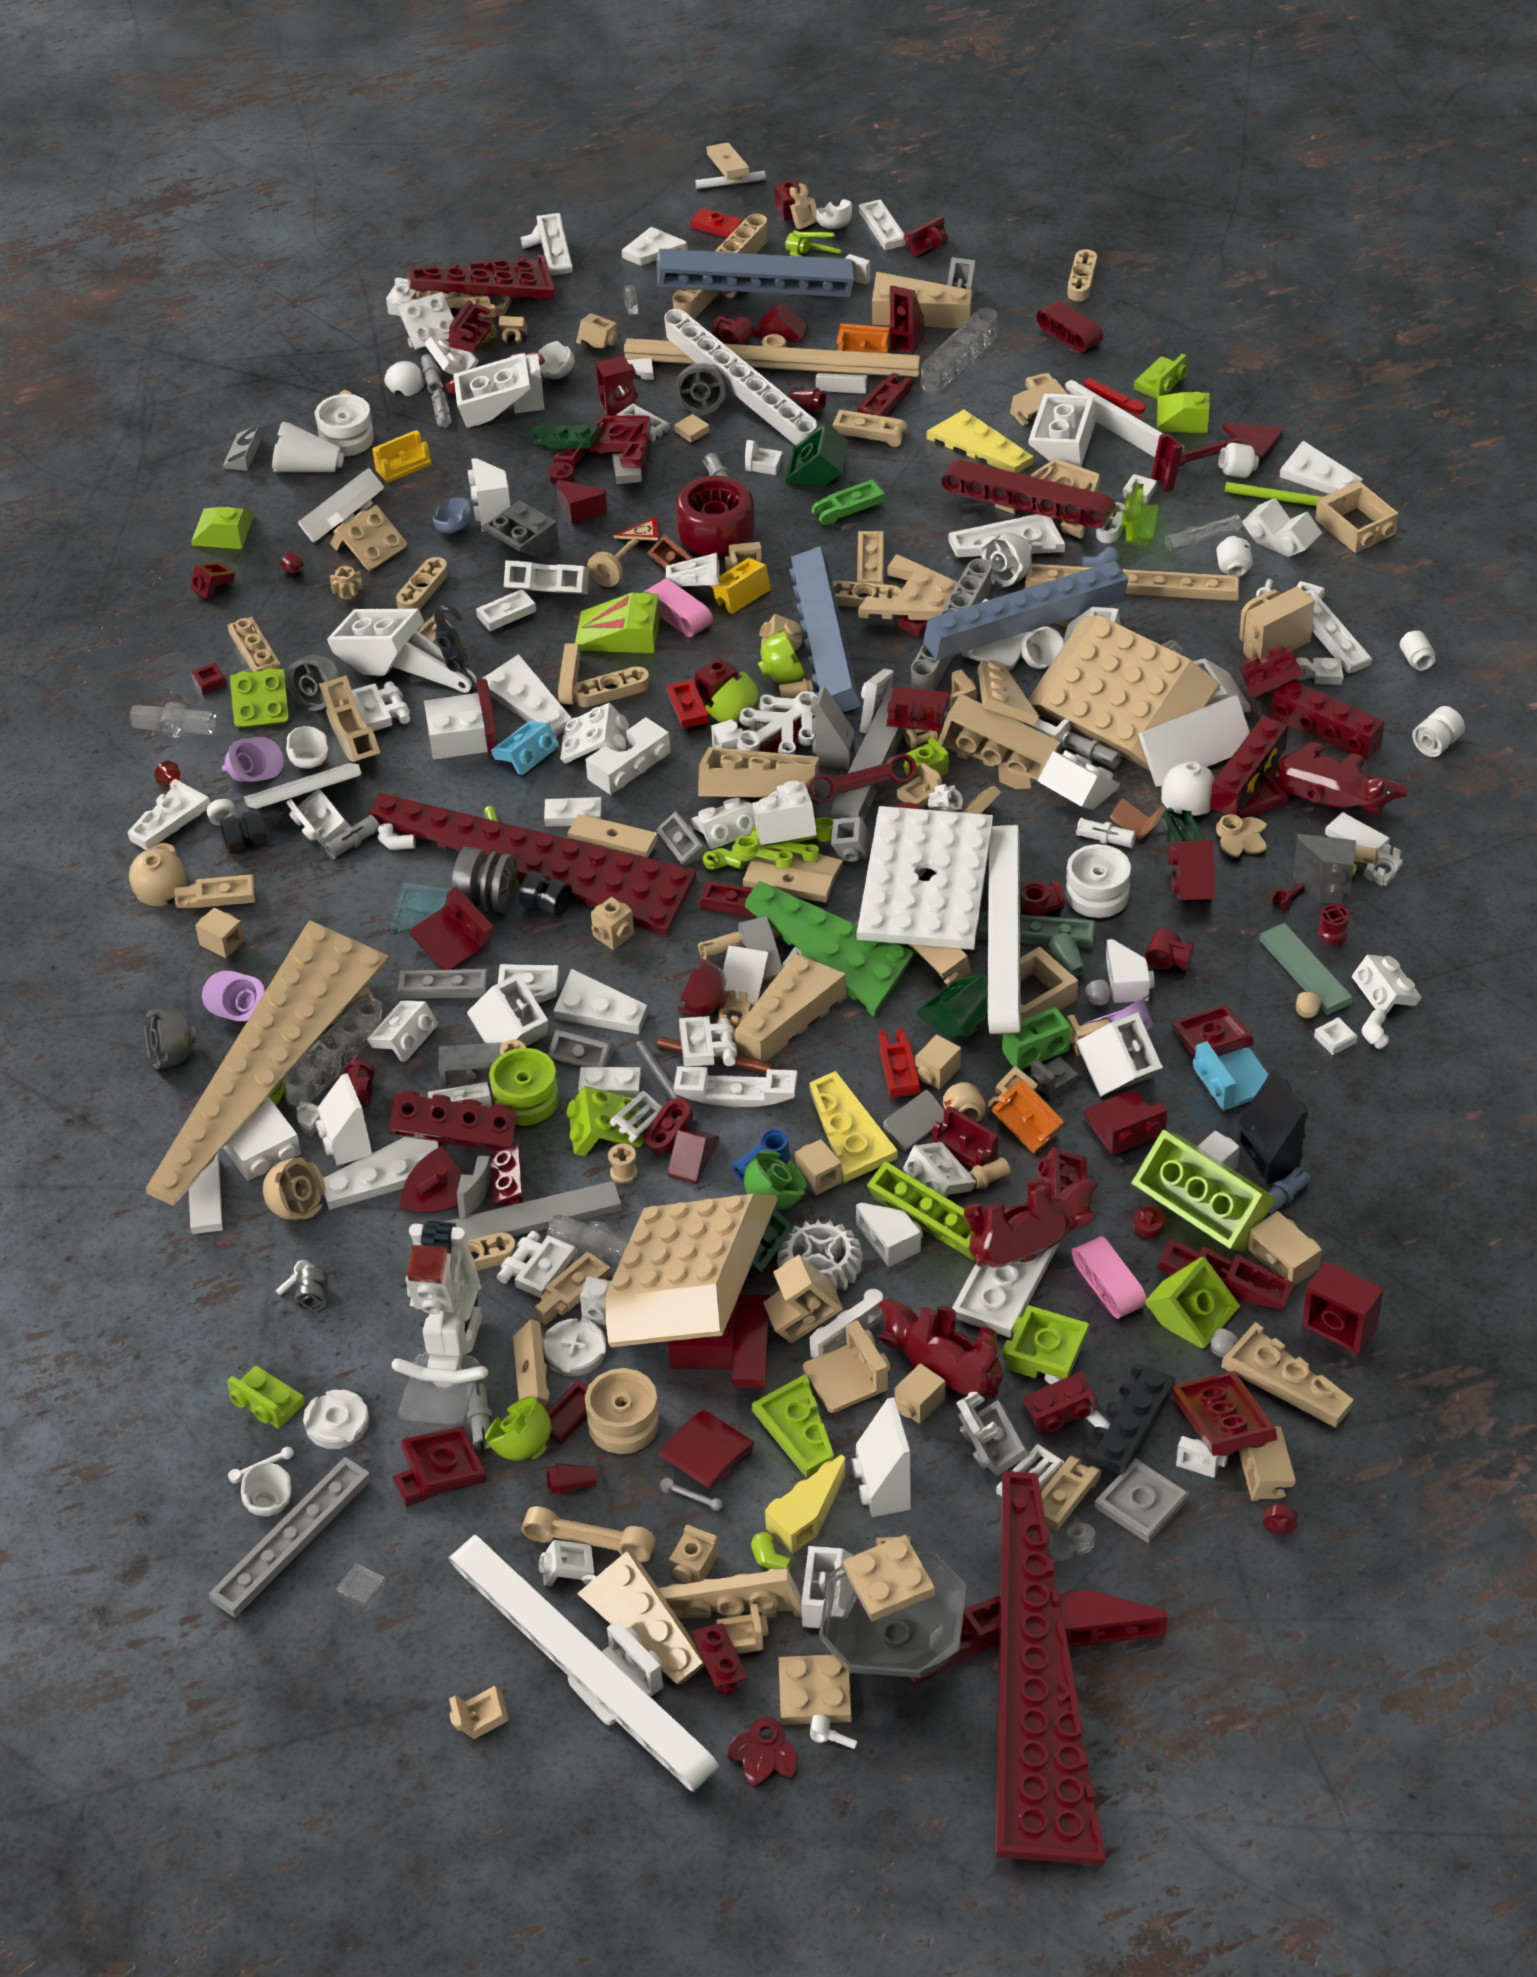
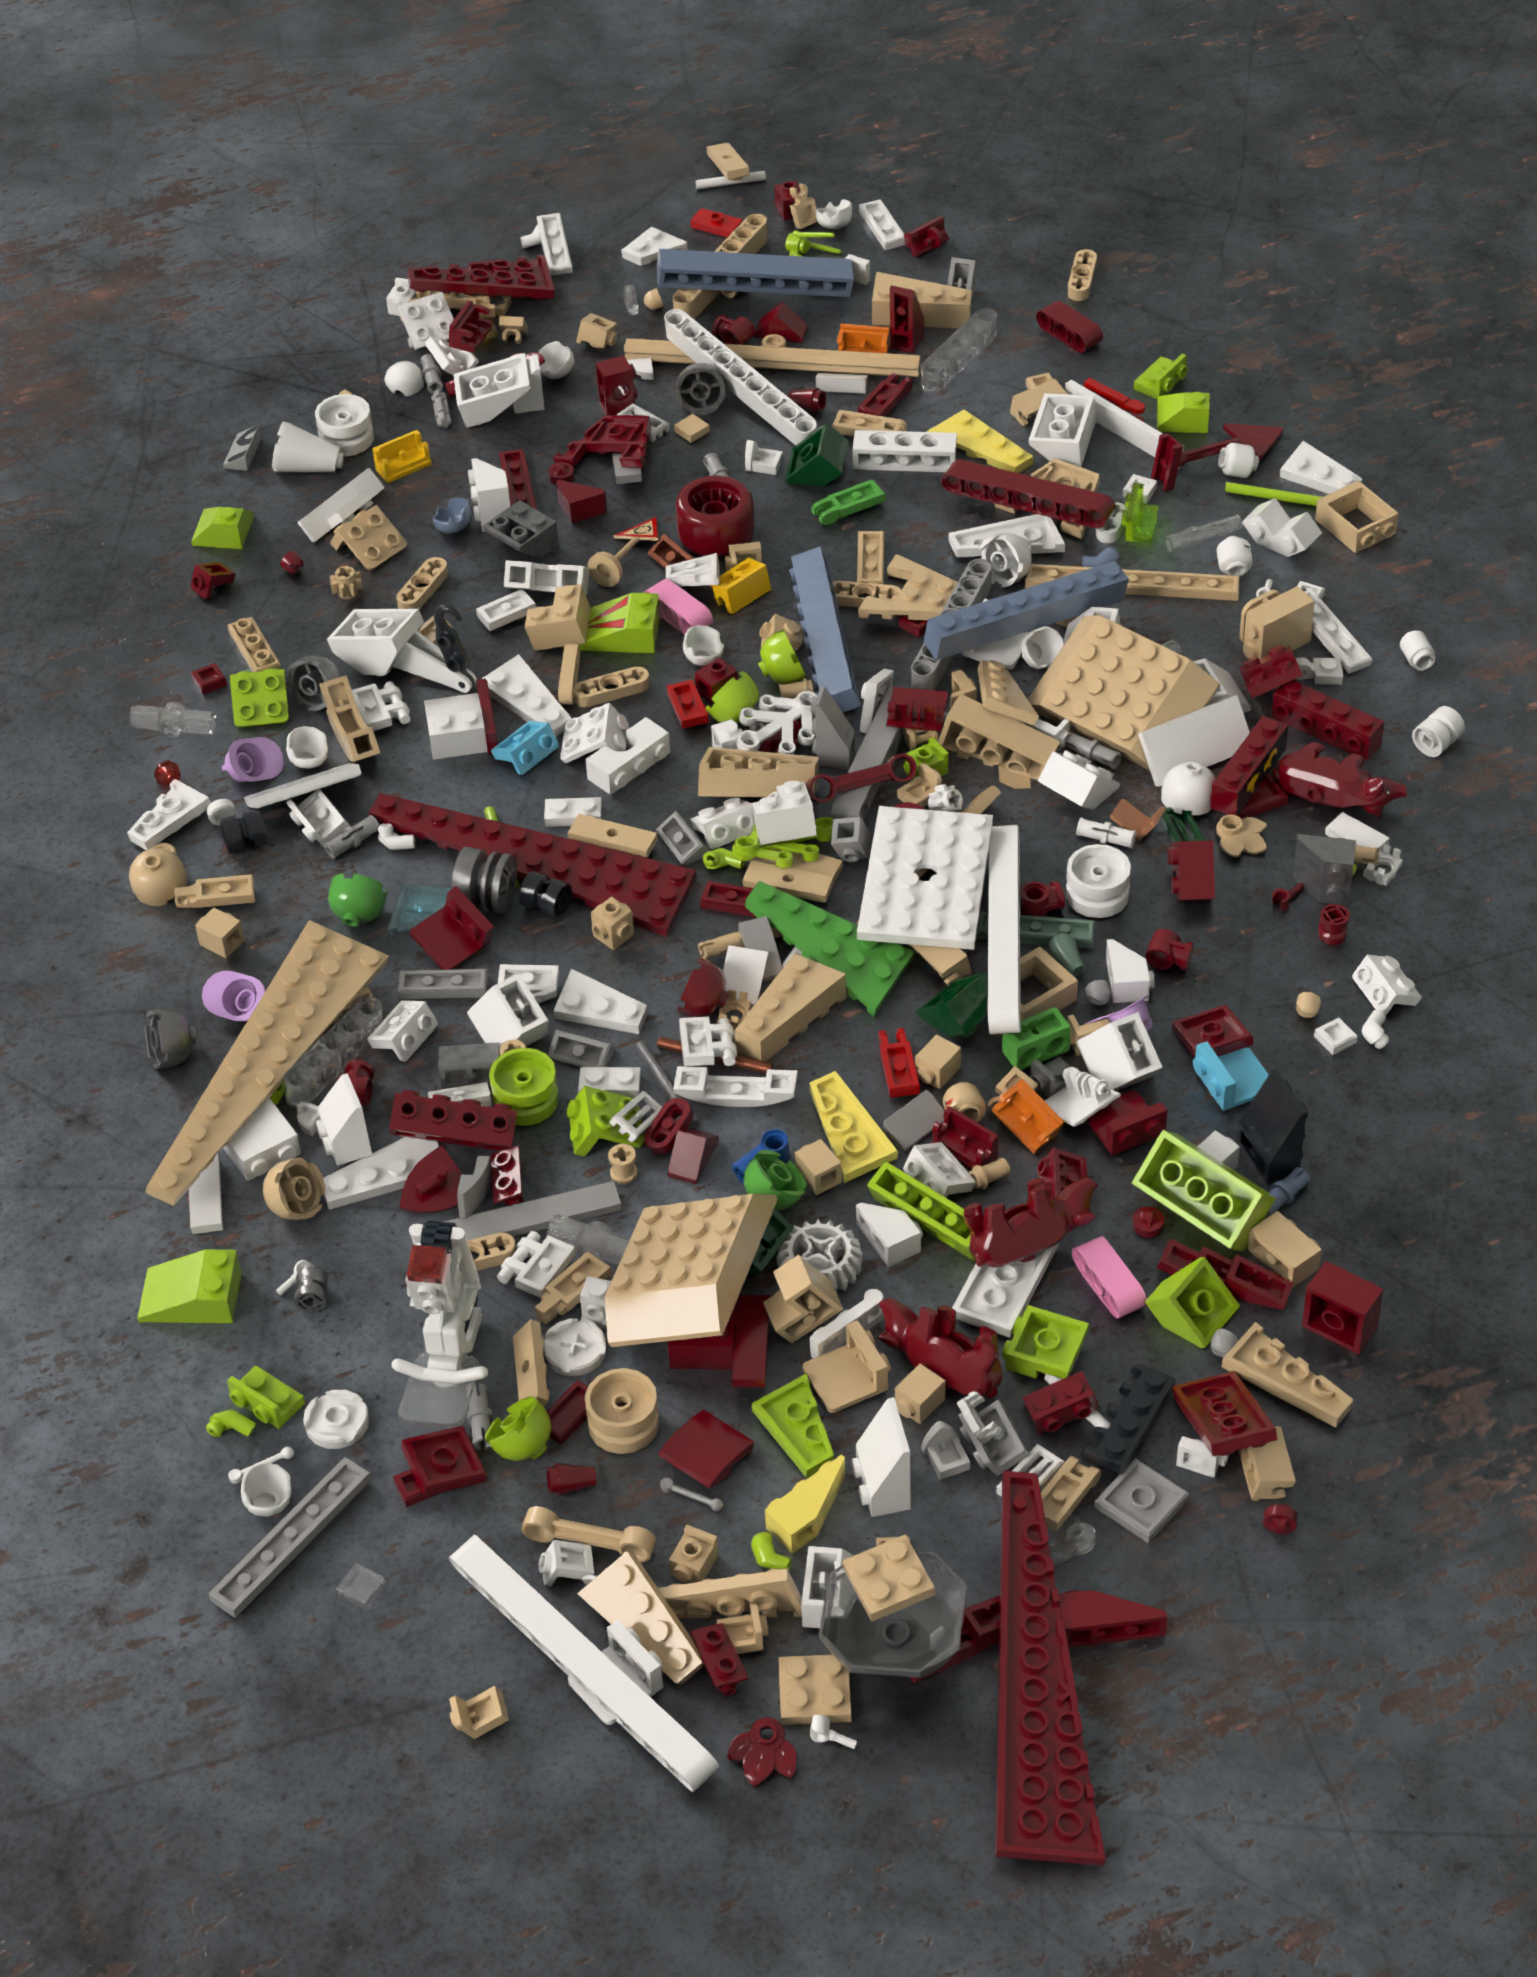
dark green hinge [530,424,601,449] -> none
sand green tile [1259,923,1352,1015] -> none
none -> lime slope [137,1249,242,1324]
none -> lime arm [206,1409,257,1437]
none -> bright green cylinder [328,873,388,927]
none -> dark red tile [499,449,537,510]
none -> tan brick [525,584,591,651]
none -> tan hinge [644,288,663,310]
none -> white hair [683,625,724,666]
none -> white brick [853,430,957,472]
none -> white tile [921,1421,970,1480]
none -> white hinge [1045,1067,1121,1127]

